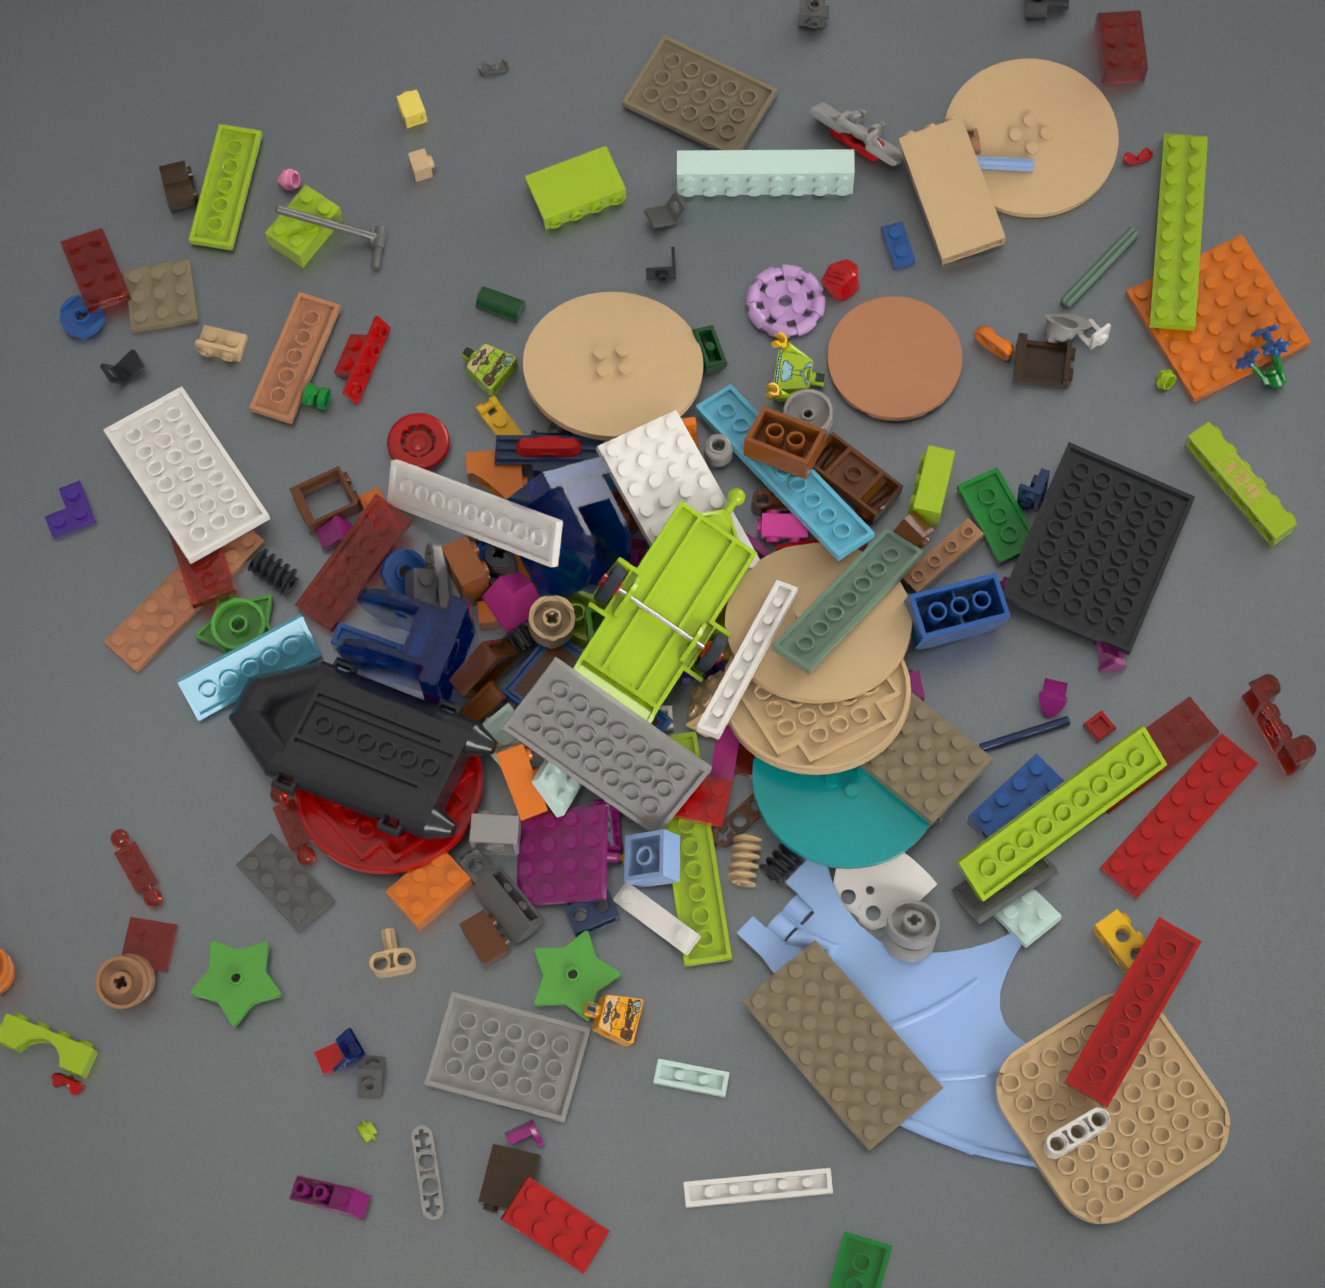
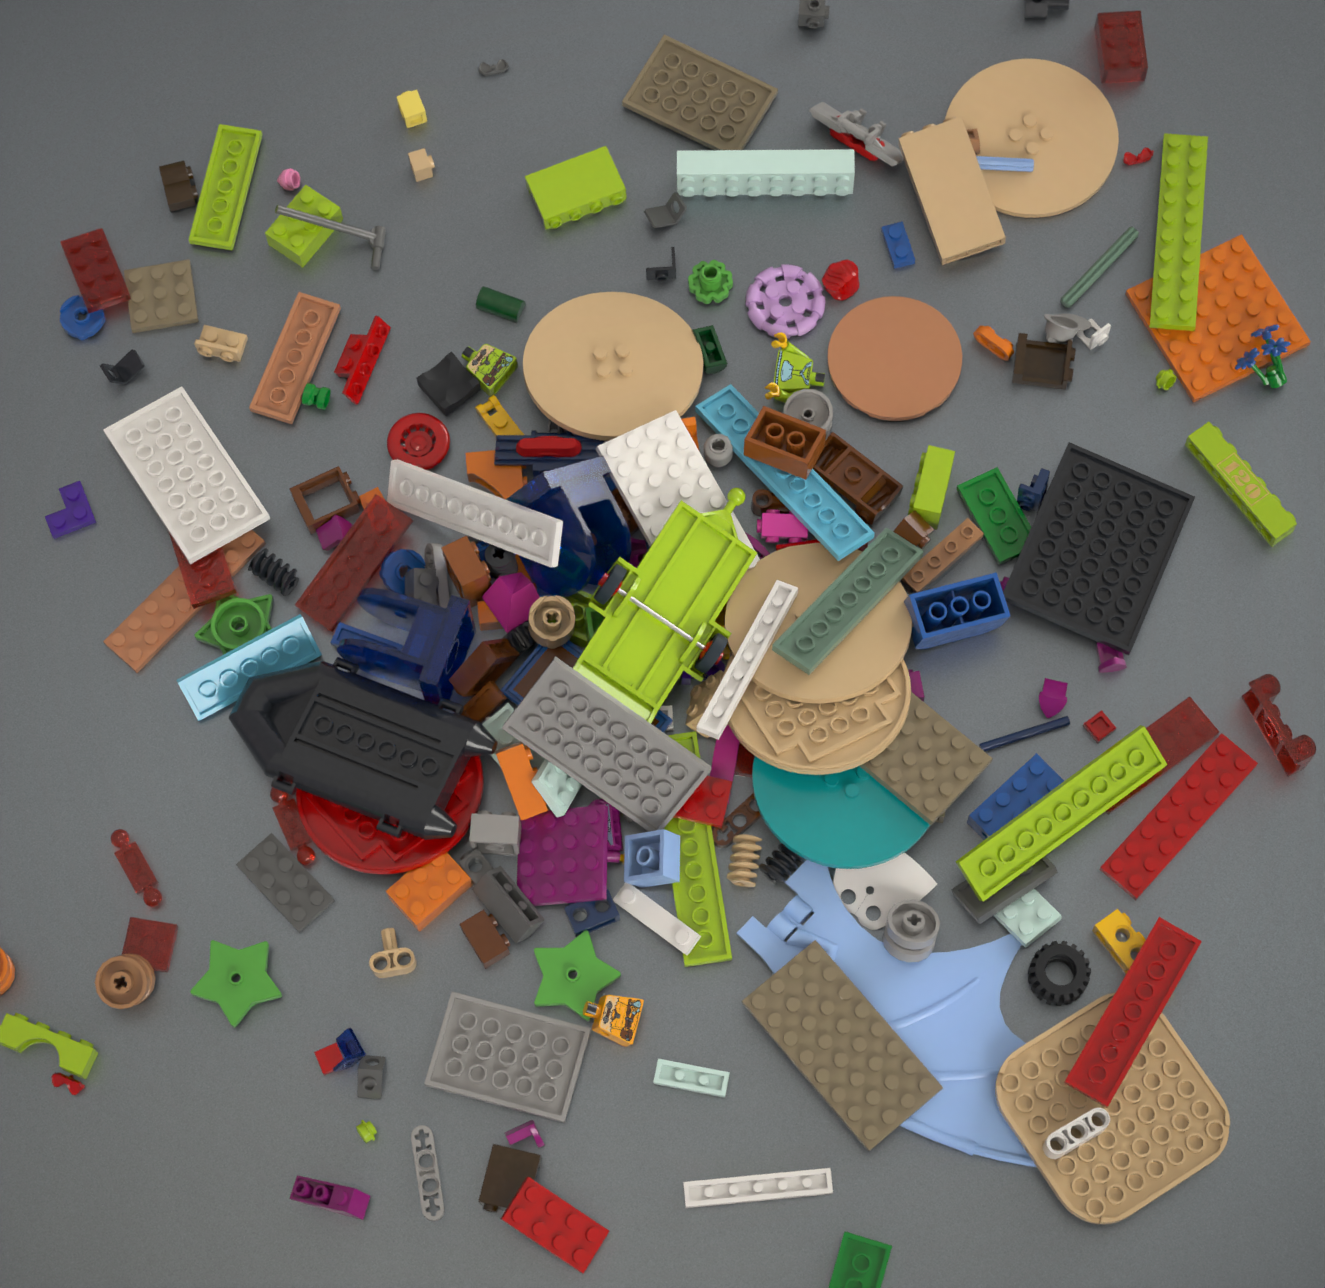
none -> black brick [416,351,481,416]
none -> bright green plant [688,260,733,304]
none -> black tyre [1028,941,1091,1006]

